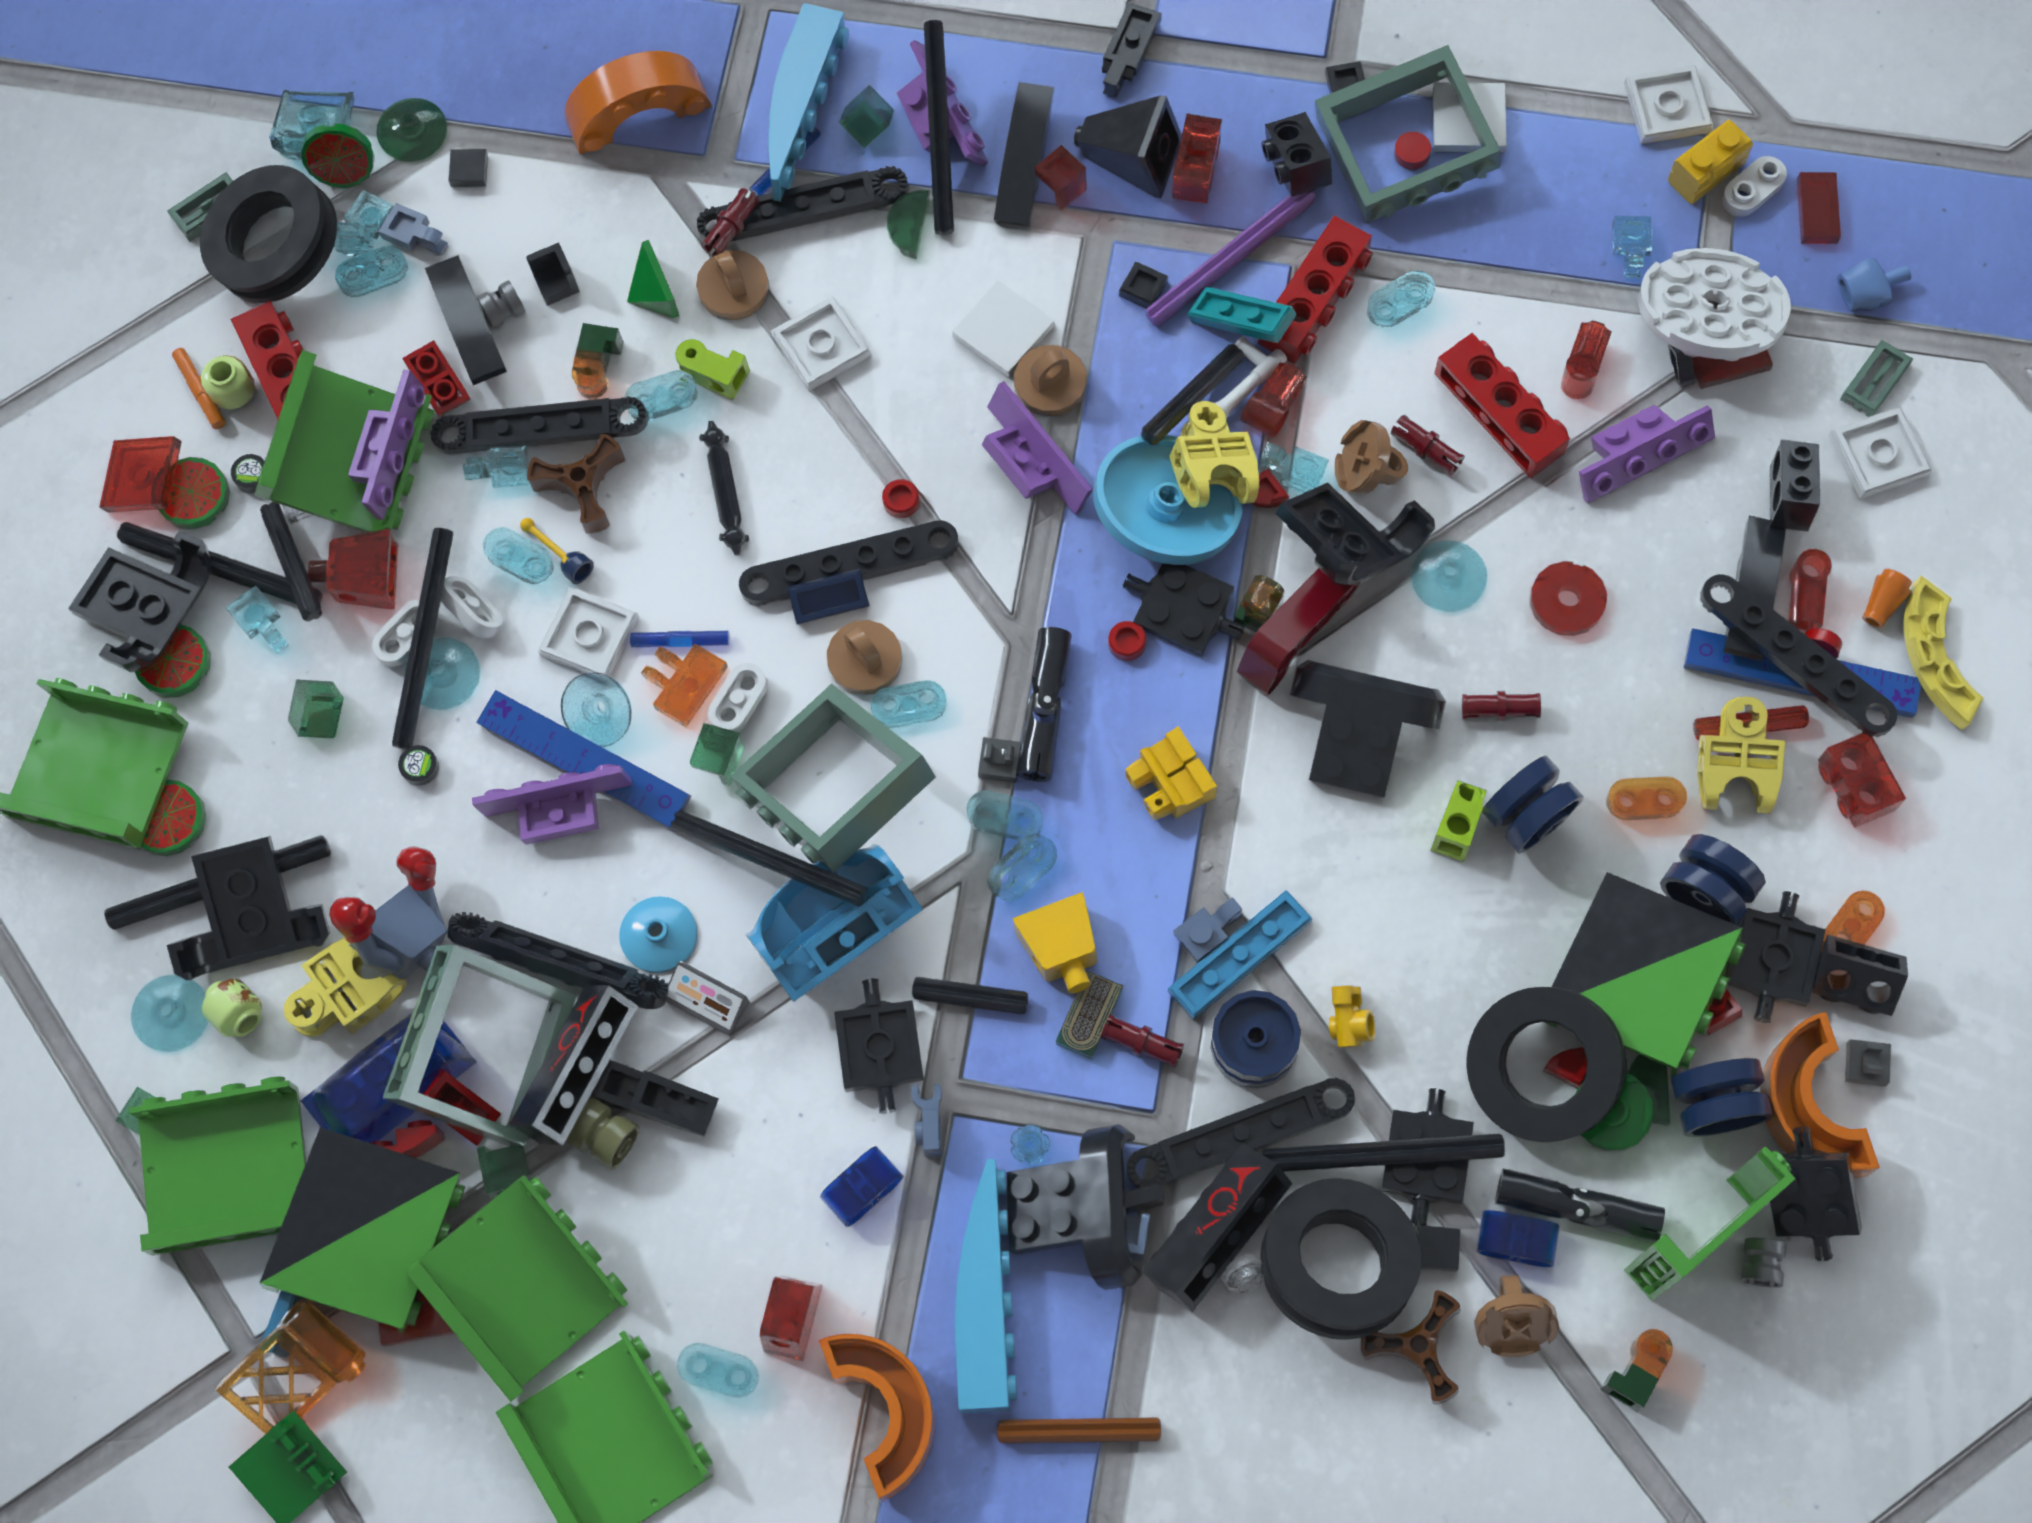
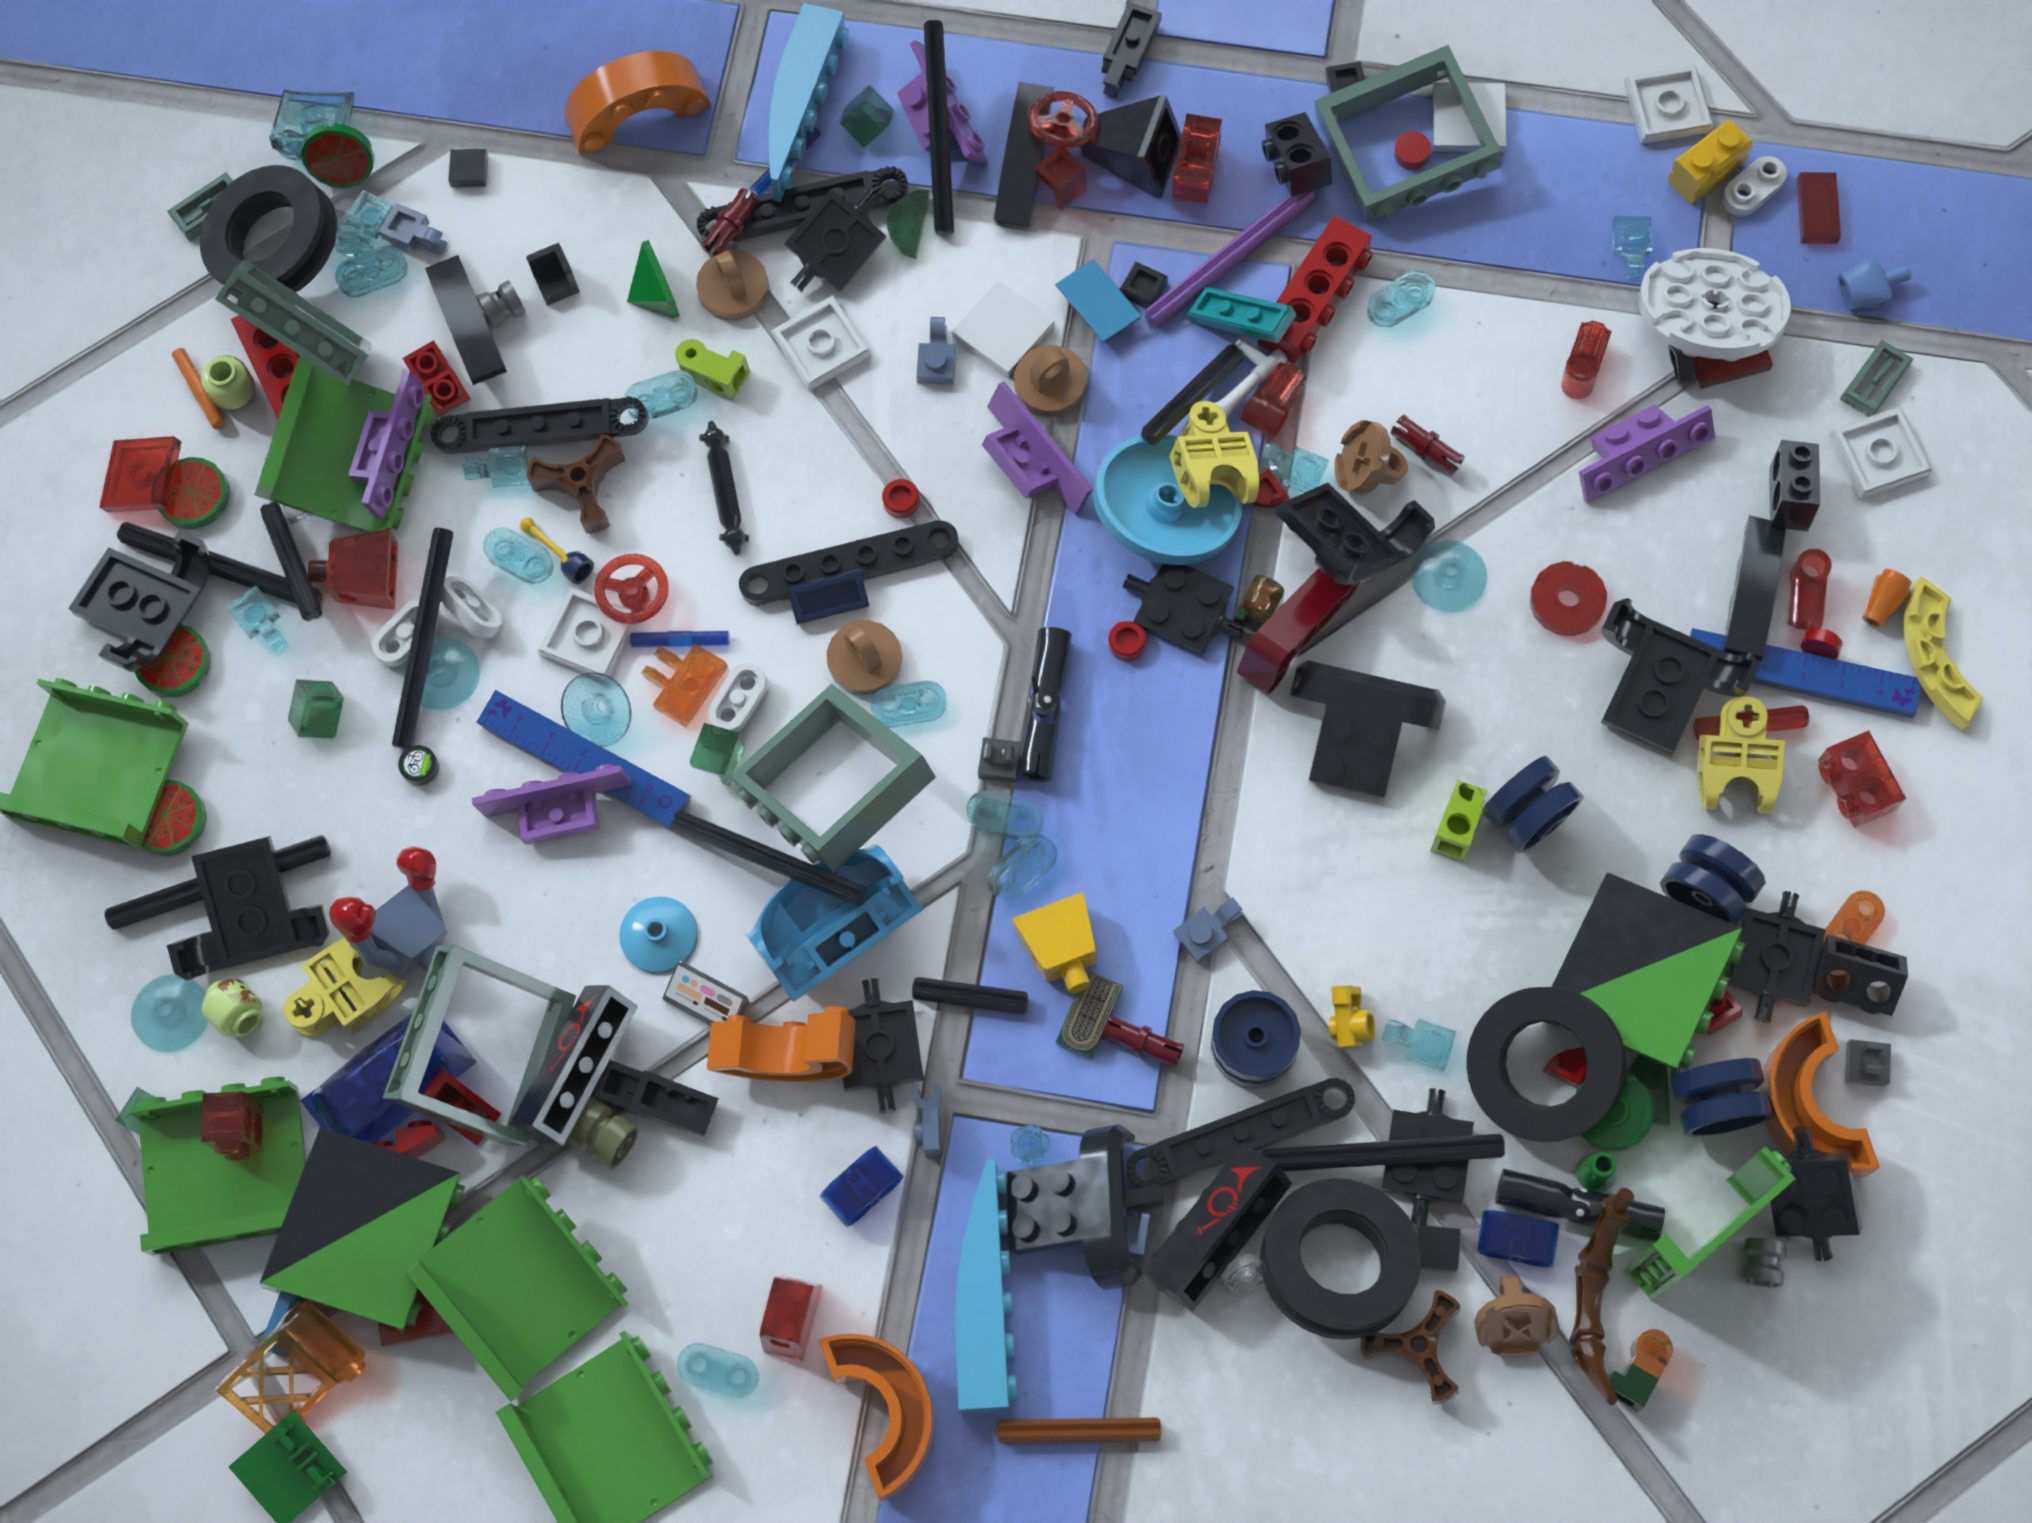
tile [231,454,265,493] -> none
clear green dish [376,98,447,162] -> none
black plate [447,912,669,1009] -> none
clear green panel [477,1146,531,1199] -> none
leg [572,323,624,399] -> none
yellow hips [1125,726,1217,820] -> none
dark azure tile [1167,890,1313,1021] -> none
red brick [1434,332,1570,479] -> none
dark red pin [1462,691,1541,721] -> none
clear orange plate [1606,777,1687,820] -> none
black plate [1700,574,1897,738] -> none
none -> clear red brick [201,1091,264,1160]
none -> sand green window [215,259,372,386]
none -> clear red piece [594,554,669,624]
none -> orange brick [707,1006,856,1082]
none -> black plate [784,189,886,293]
none -> sand blue plate [916,317,956,384]
none -> clear red piece [1027,91,1099,148]
none -> dark azure piece [1055,259,1141,343]
none -> clear light blue plate [1382,1019,1456,1071]
none -> reddish brown animal [1569,1188,1634,1405]
none -> green cone [1576,1152,1617,1192]
none -> black piece [1601,598,1759,755]

